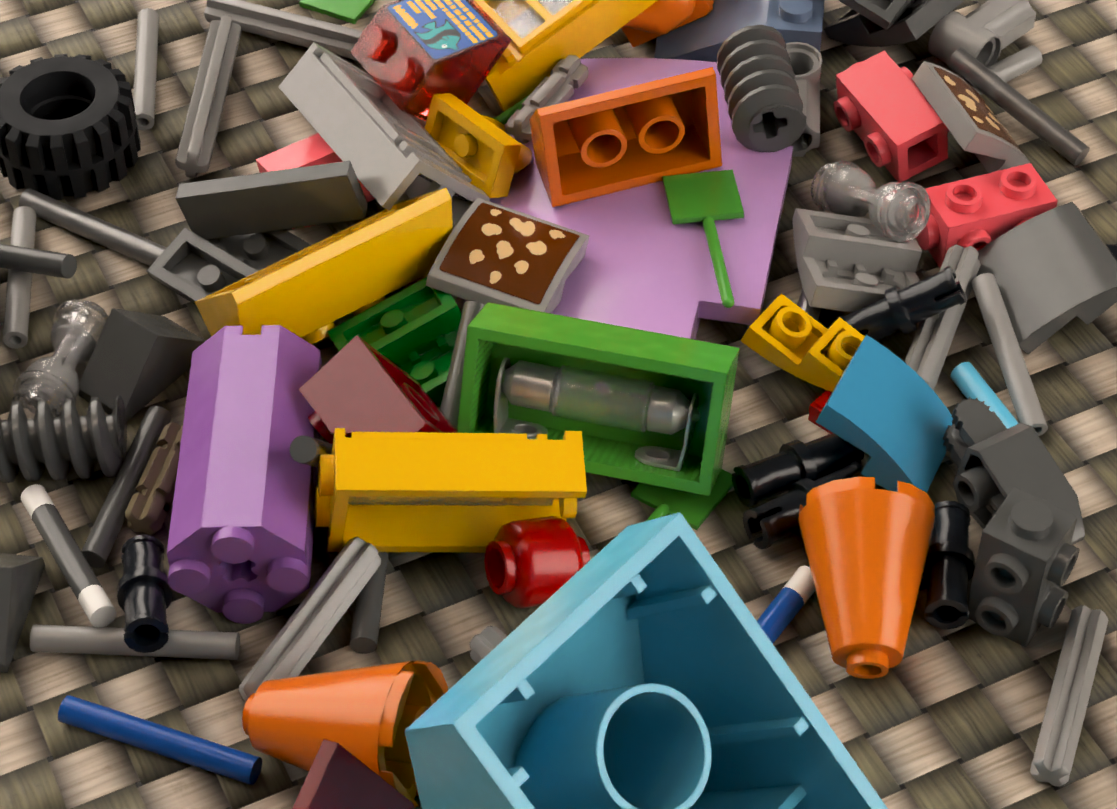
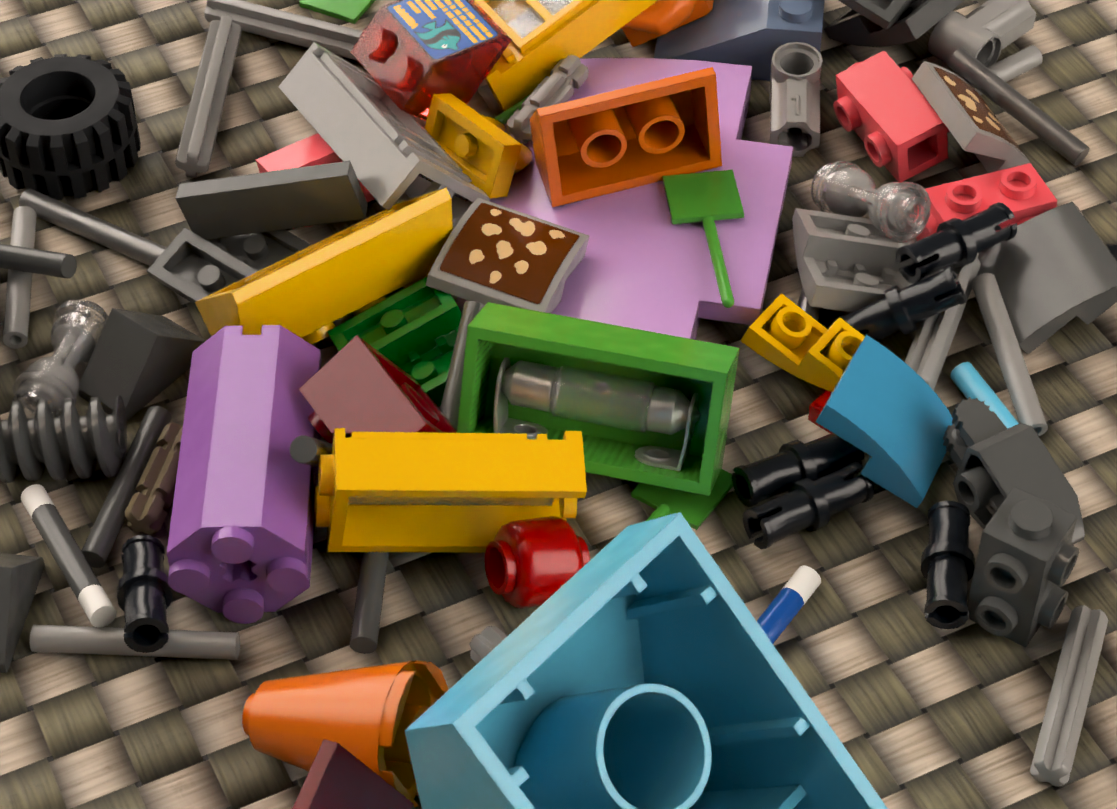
blue bar [58,695,262,785] -> none
light grey piece [133,8,159,131] -> none
light grey axle [239,537,381,702] -> none
dark grey piece [717,25,807,152] -> none
orange cone [798,477,935,679] -> none
none -> black pin [896,202,1017,284]

